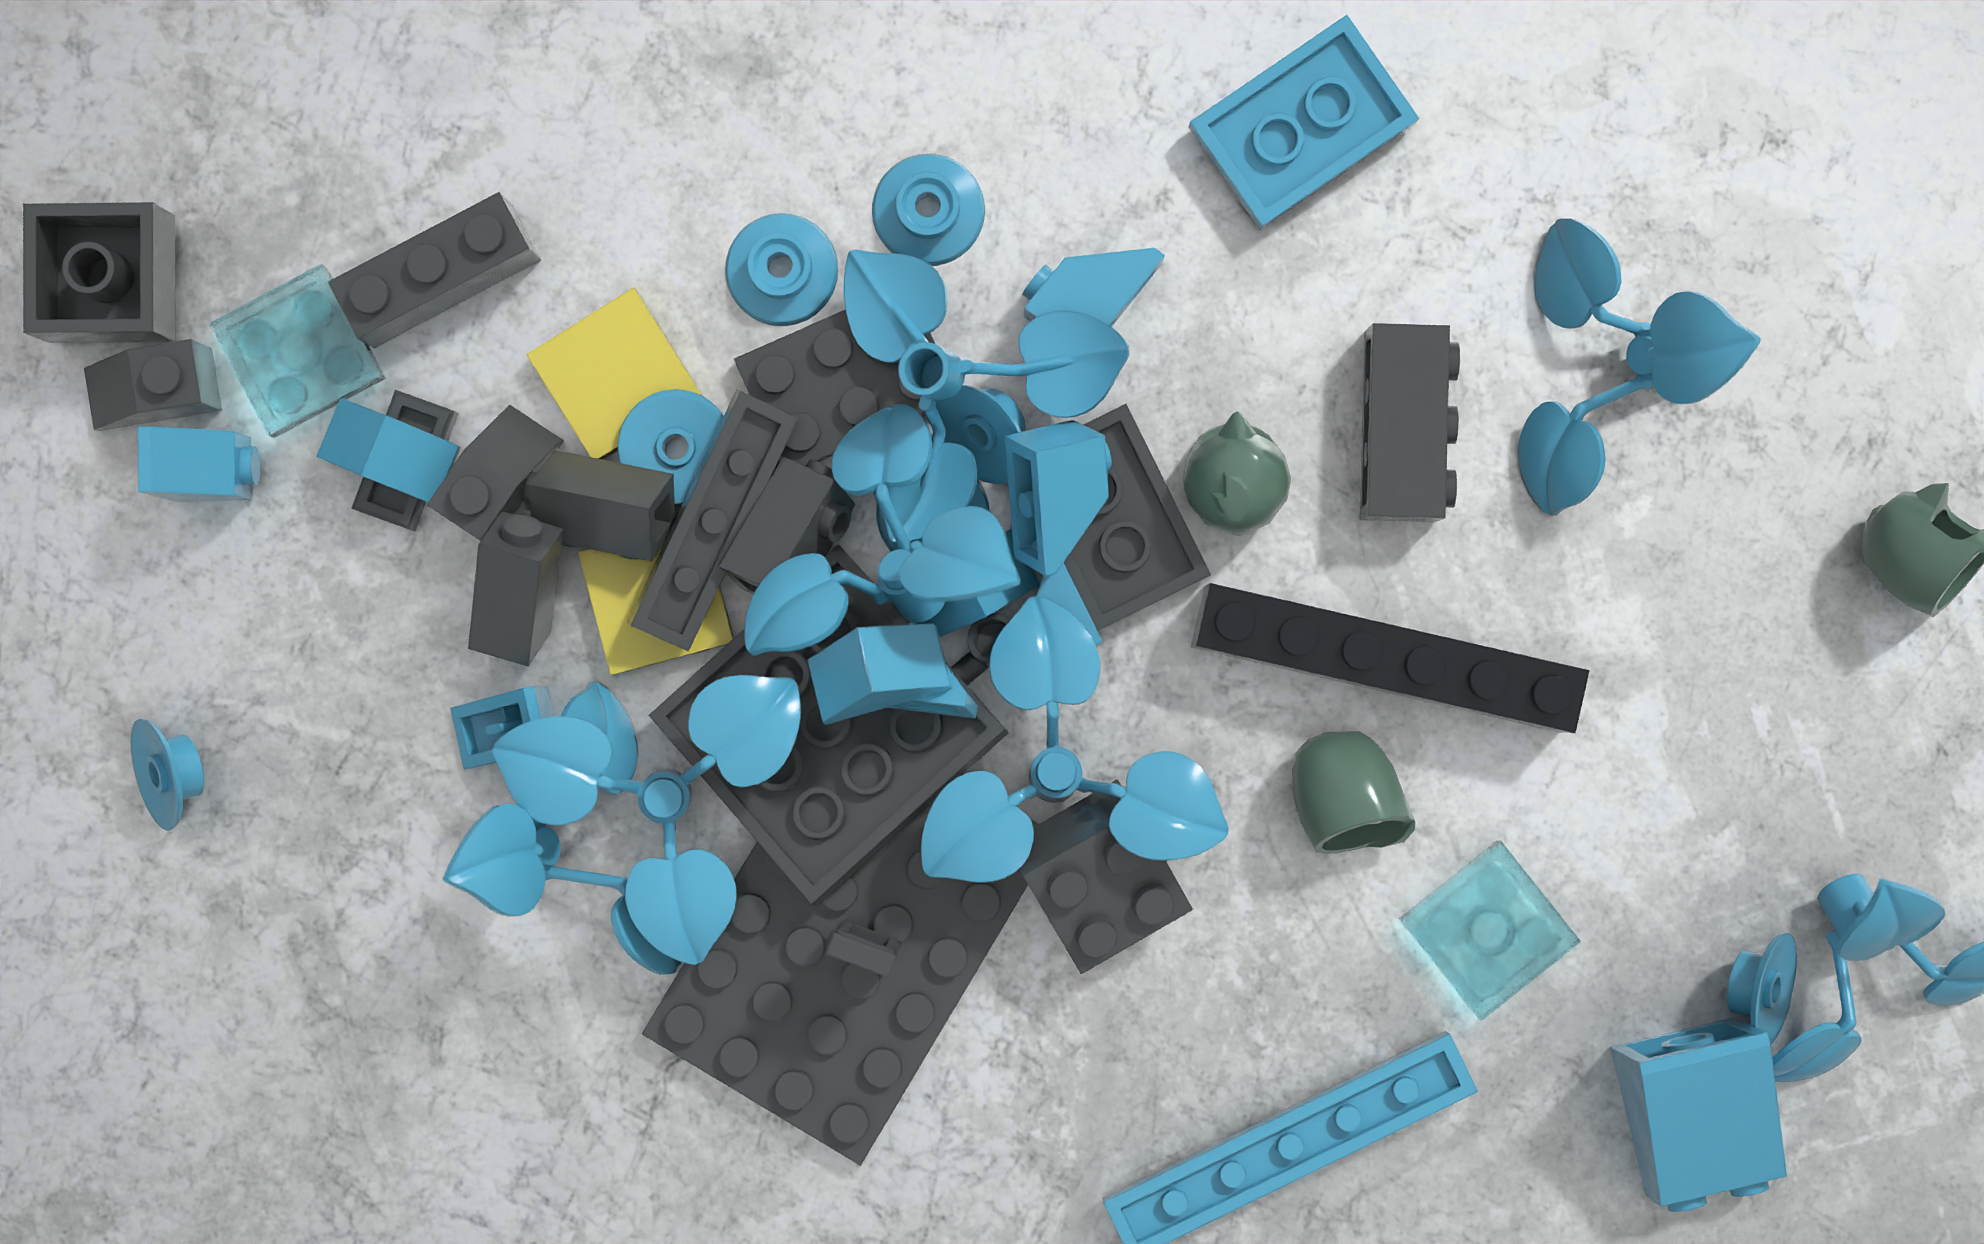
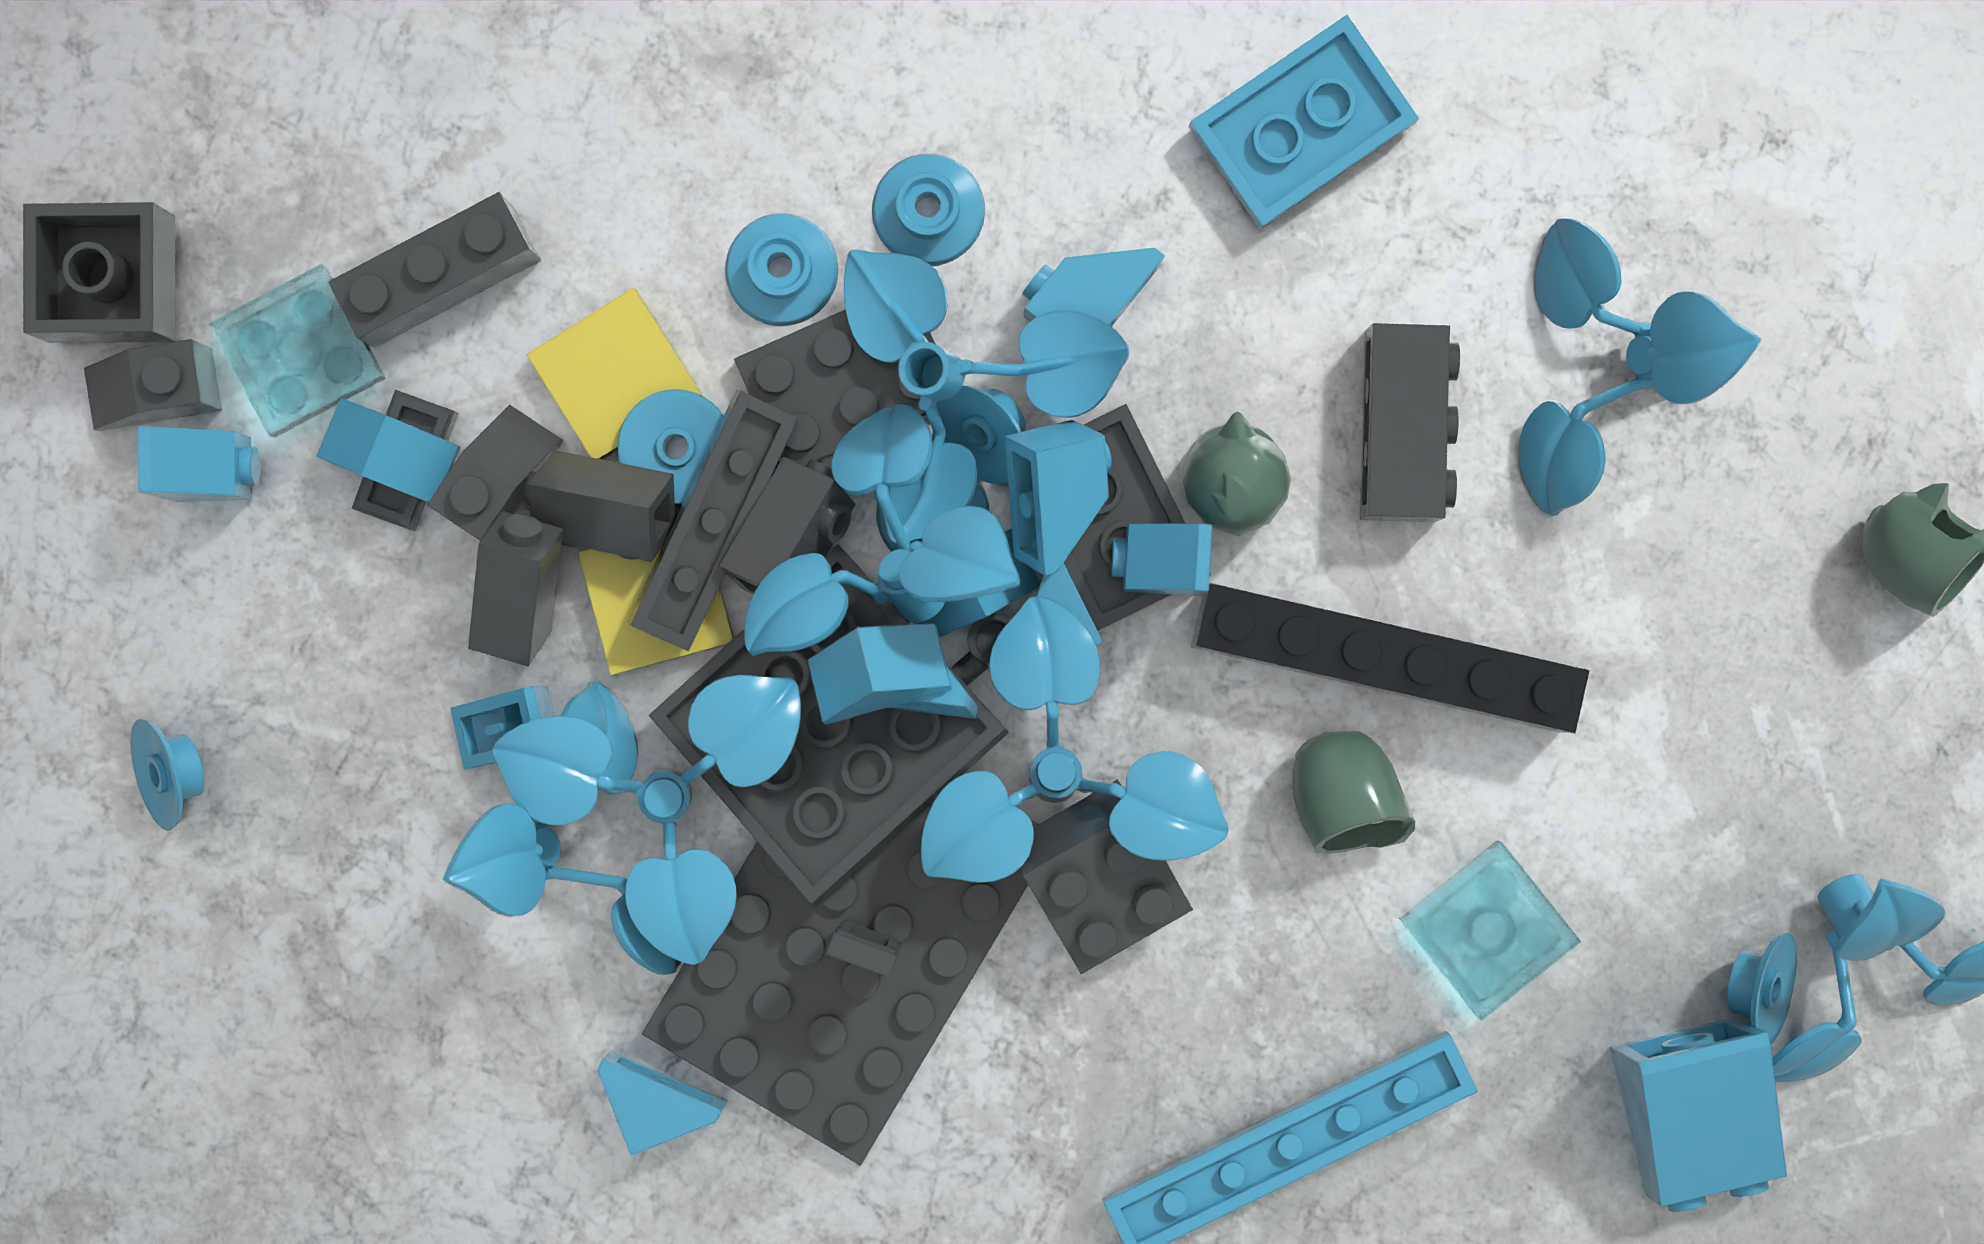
none -> medium azure slope [597,1051,727,1156]
none -> medium azure slope [1111,524,1212,596]

